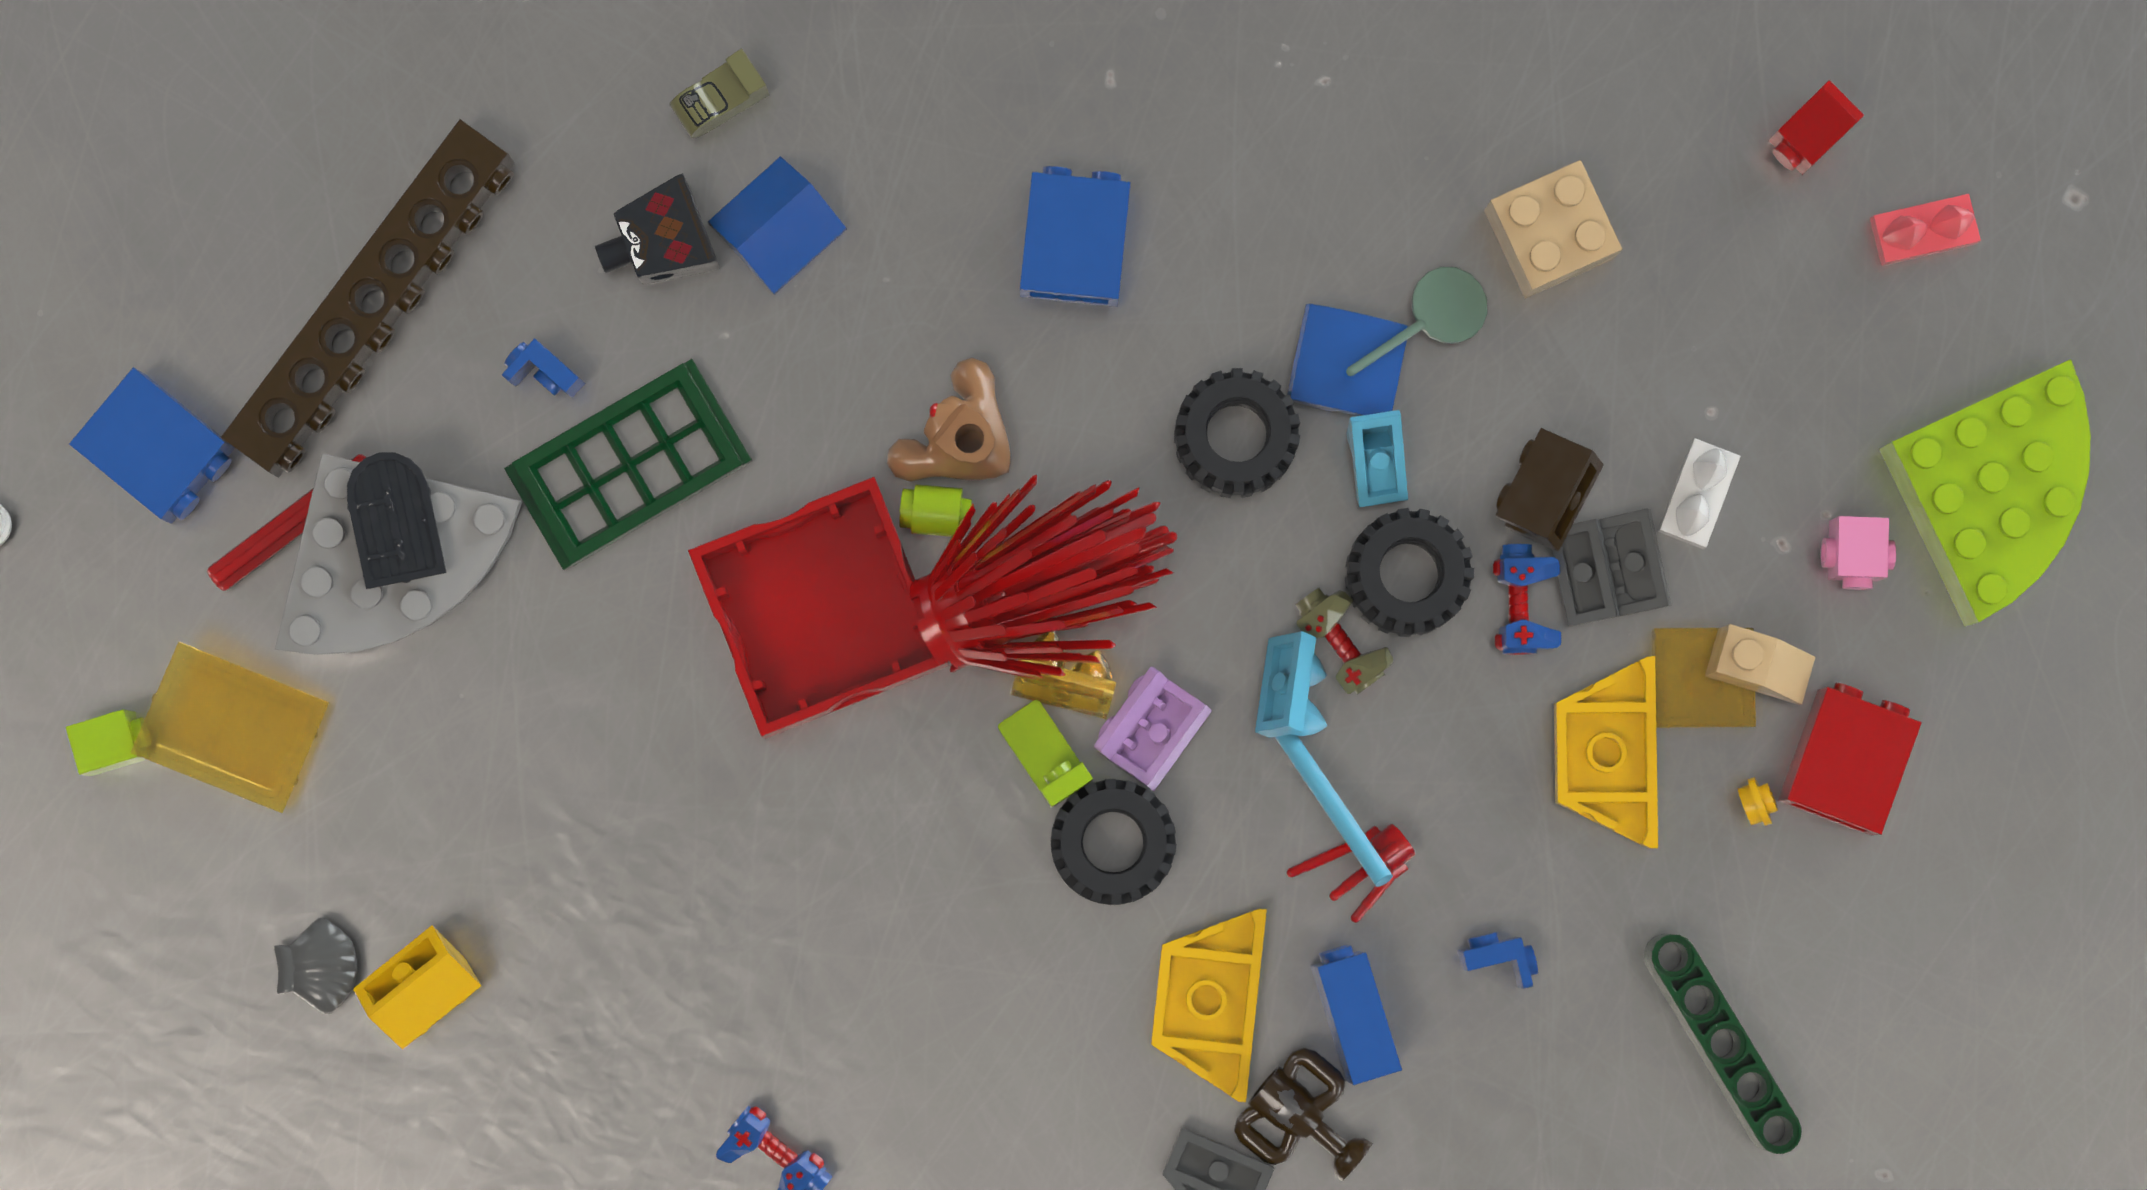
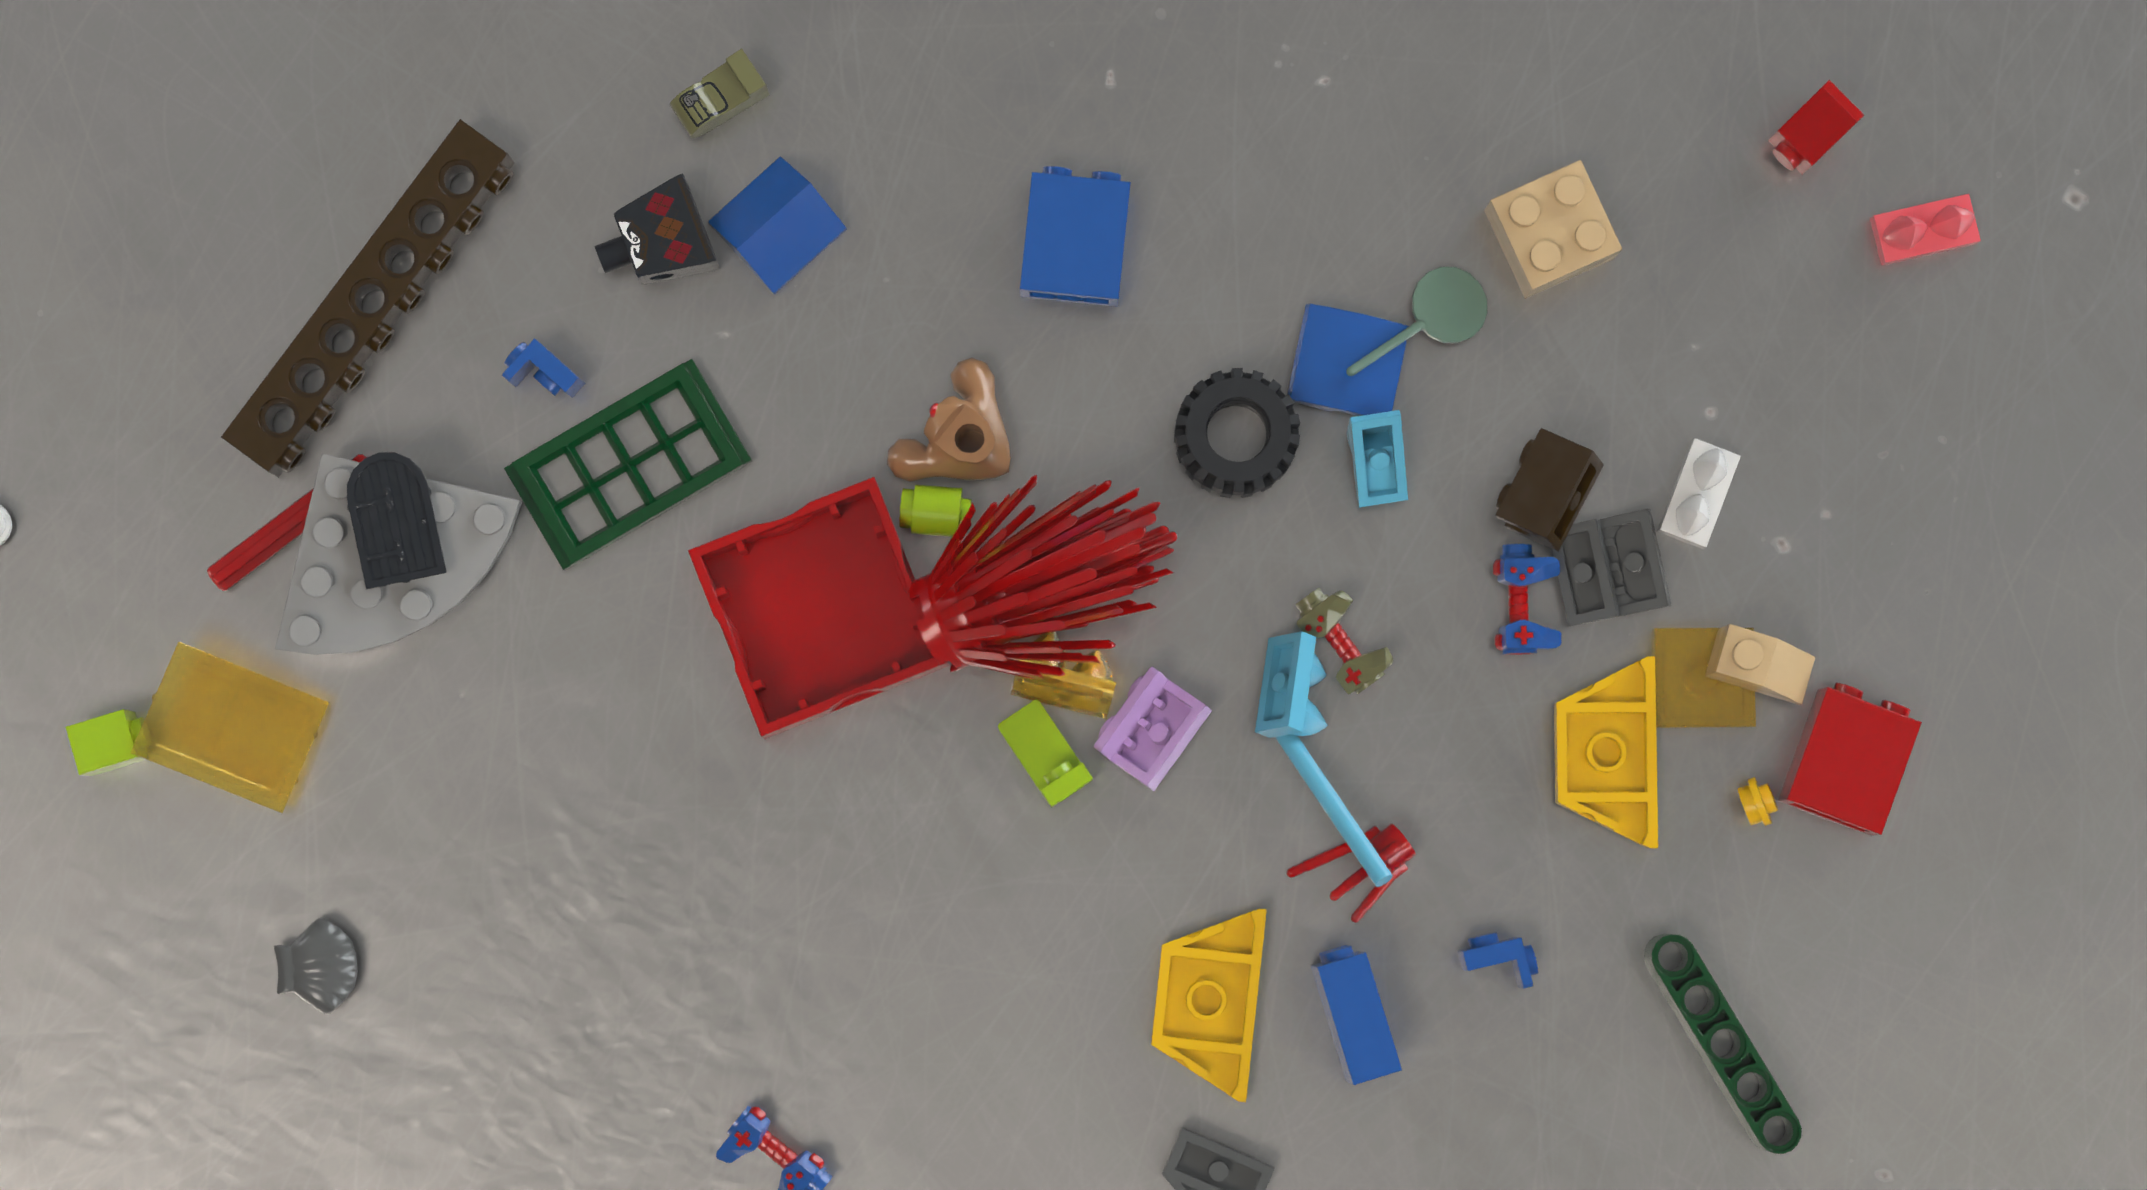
blue brick [69,367,235,524] -> none
yellow brick [353,925,481,1050] -> none
black tyre [1051,779,1177,905] -> none
dark brown piece [1234,1048,1373,1182] -> none
black tyre [1345,508,1474,637] -> none
bright pink brick [1821,516,1896,590] -> none
lime brick [1879,359,2091,627] -> none

